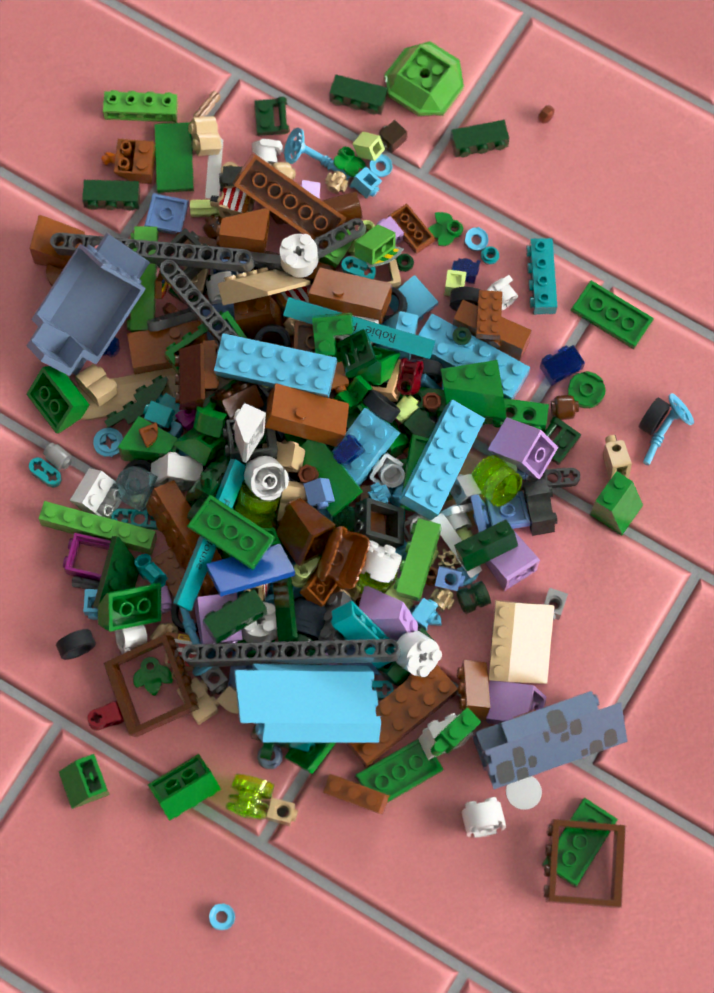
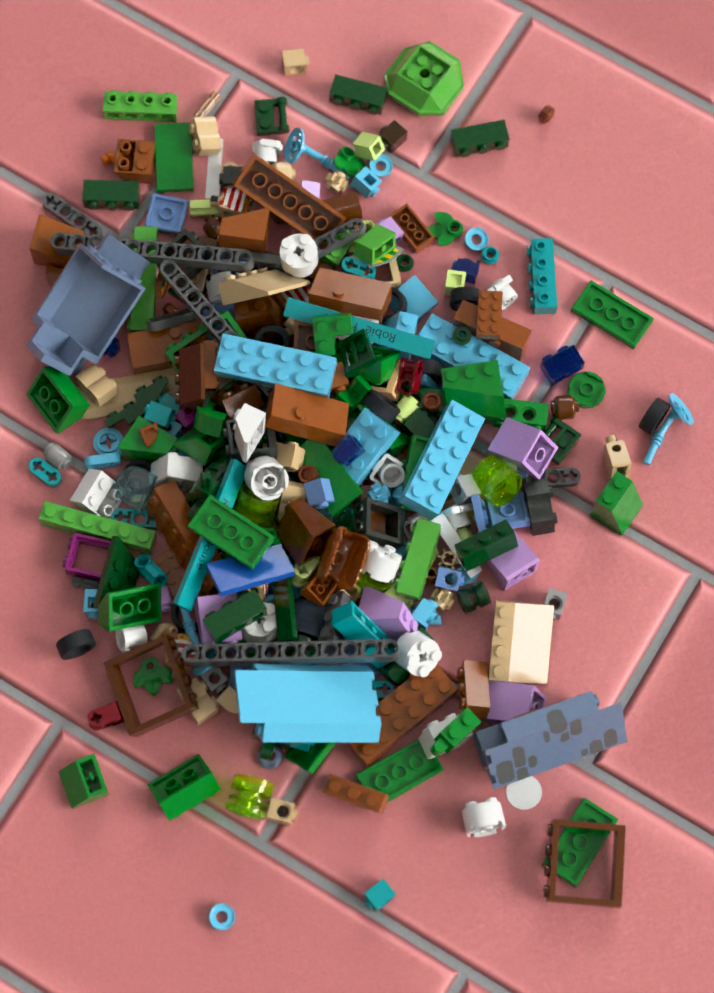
none -> dark grey beam [42,193,102,236]
none -> medium azure beam [84,453,121,470]
none -> tan brick [282,48,309,76]
none -> teal brick [364,878,396,912]

